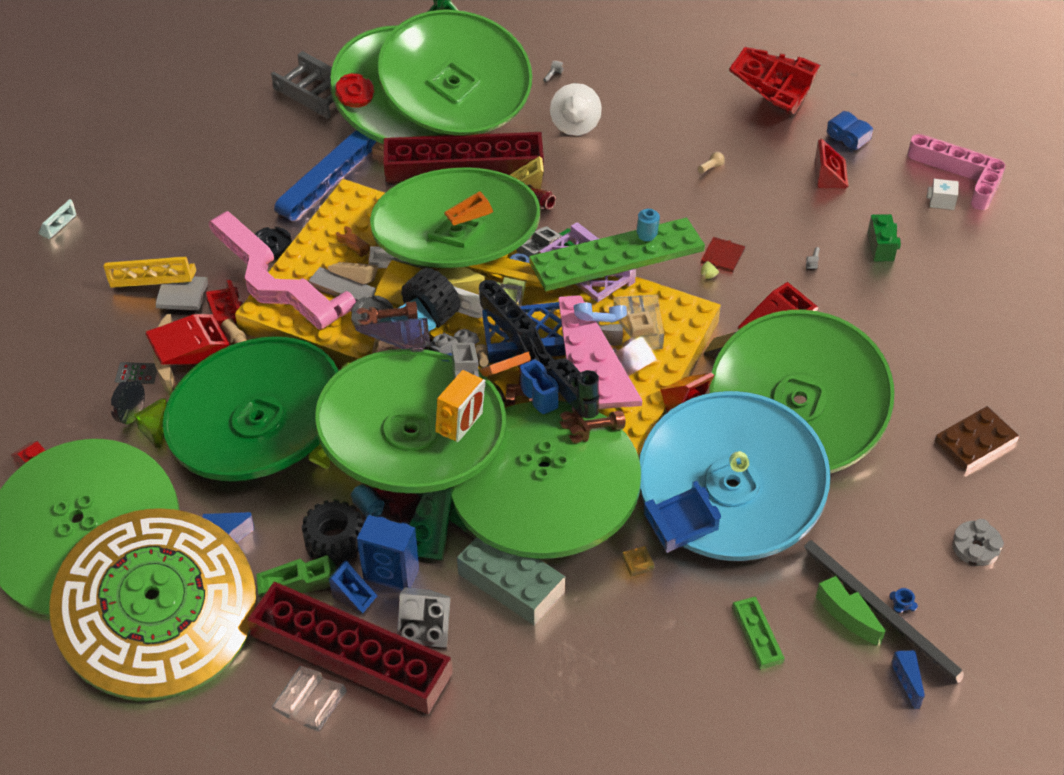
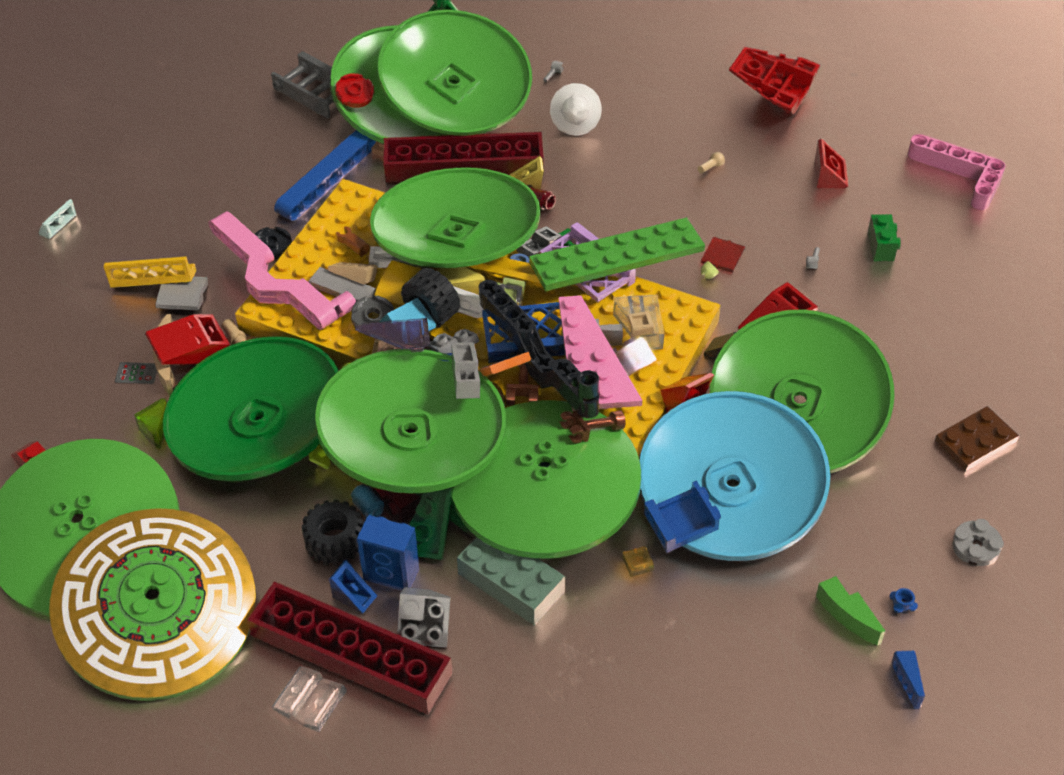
black tile [111,379,145,425] -> none
blue slope [202,512,254,543] -> none
red bracket [205,279,243,327] -> none
bright green slope [256,555,336,597] -> none
copper bar [356,301,418,325] -> none
light orange piece [435,370,485,442] -> none
orange slope [444,192,493,226] -> none
tan bar [475,344,489,367] -> none
blue brick [520,359,558,414] -> none
light blue bar [574,303,627,323] -> none
dark azure brick [636,209,660,241] -> none
yellowish green hinge [729,451,749,472] -> none
bright green tile [732,596,785,670] -> none
dark grey tile [804,540,964,683] -> none
blue brick [827,111,873,150] -> none
white brick [927,179,958,210] -> none

